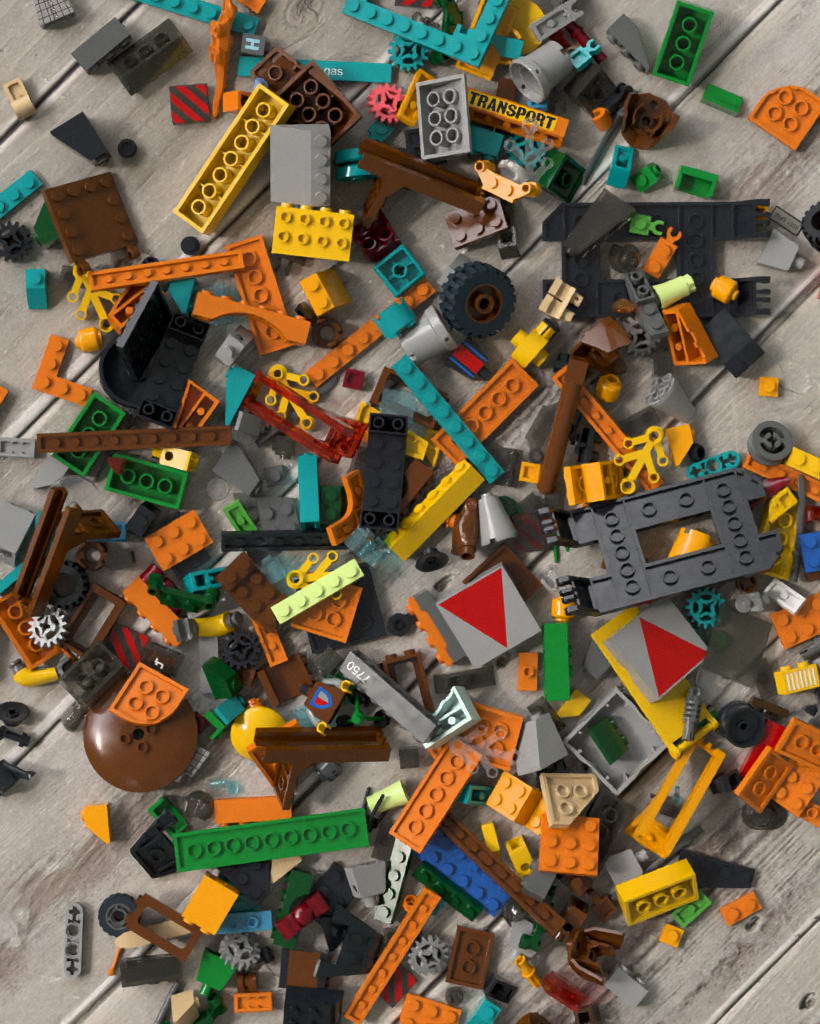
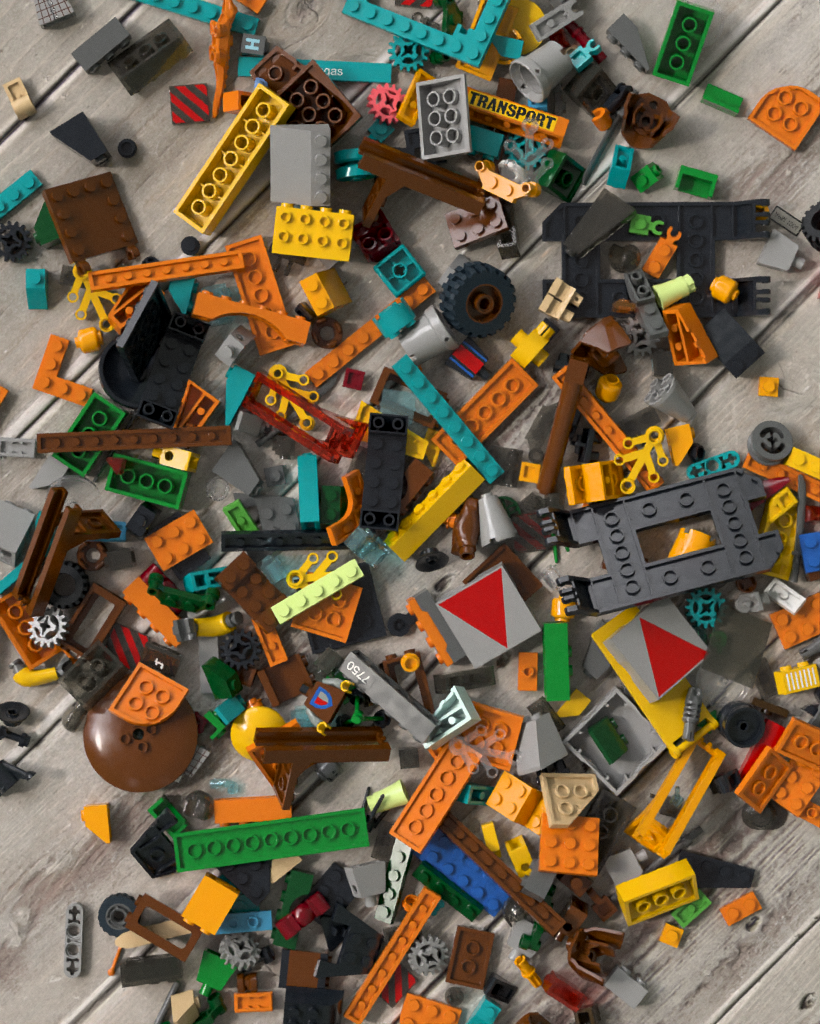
none -> light orange plate [401,653,420,672]

